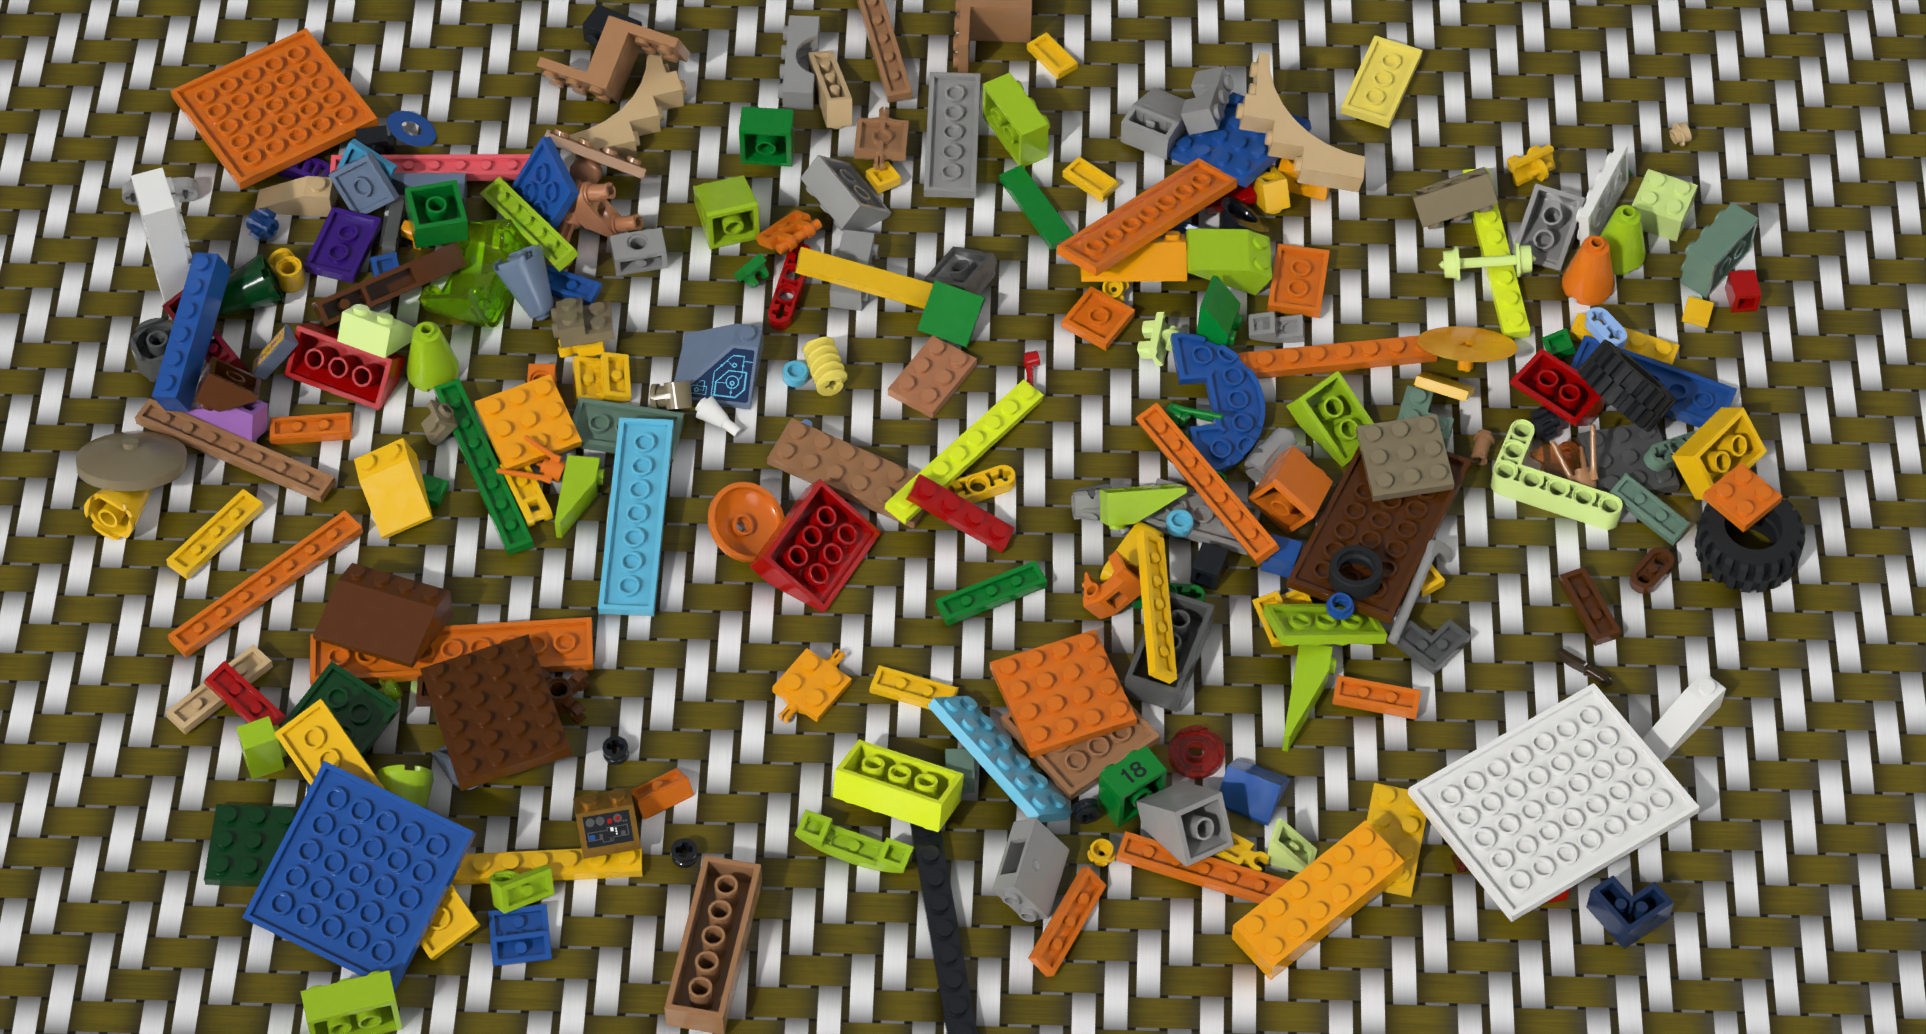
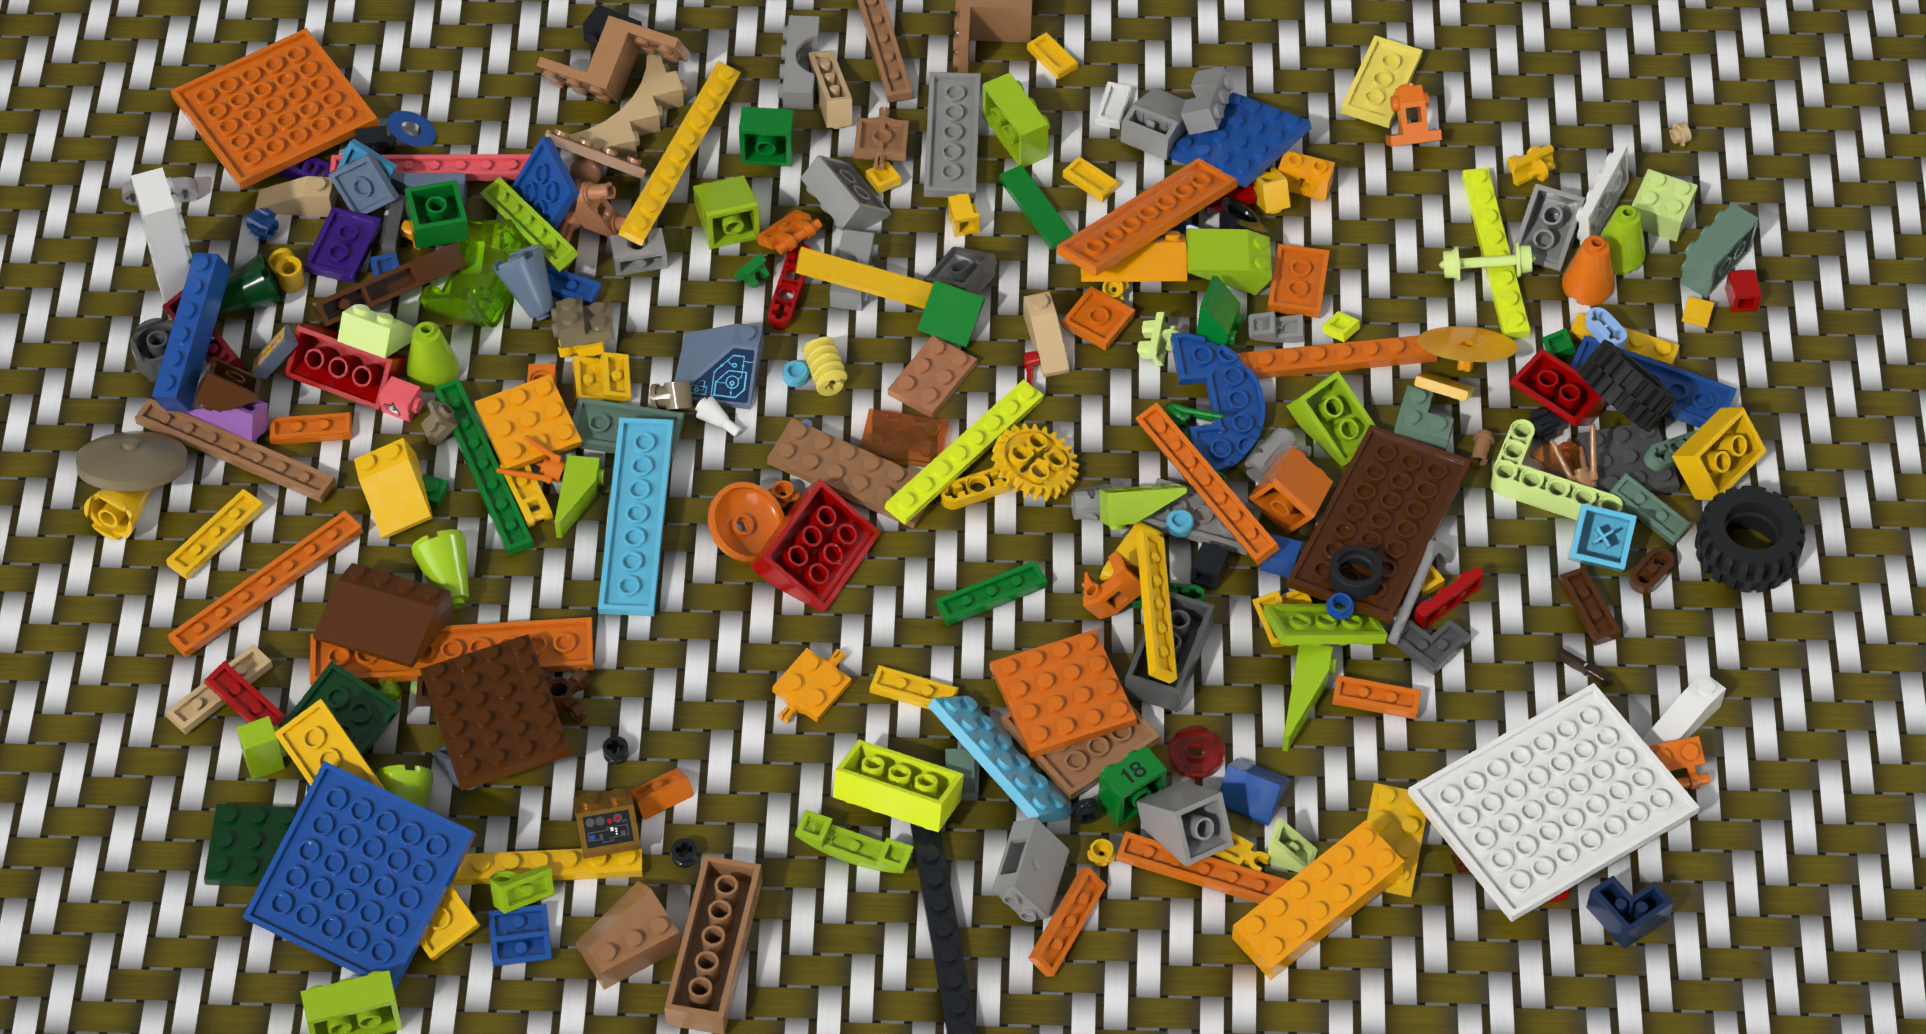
red plate [906,474,1015,553] -> none
tan arch [1236,52,1365,192] -> none
dark tan plate [1356,414,1454,502] -> none
dark tan slope [1410,167,1498,229] -> none
orange plate [1703,462,1783,532] -> none
none -> coral brick [379,376,424,422]
none -> lime cone [411,529,469,610]
none -> medium nougat wedge [575,881,681,990]
none -> yellow plate [618,61,741,246]
none -> orange plate [768,480,799,509]
none -> clear orange plate [860,408,949,468]
none -> yellow brick [948,193,980,237]
none -> yellow gear [991,423,1079,501]
none -> tan slope [1023,292,1069,378]
none -> white tile [1095,81,1132,130]
none -> neon yellow plate [1322,311,1360,342]
none -> orange tile [1385,83,1442,147]
none -> red plate [1414,566,1484,630]
none -> medium azure brick [1568,503,1637,572]
none -> orange plate [1648,736,1710,790]

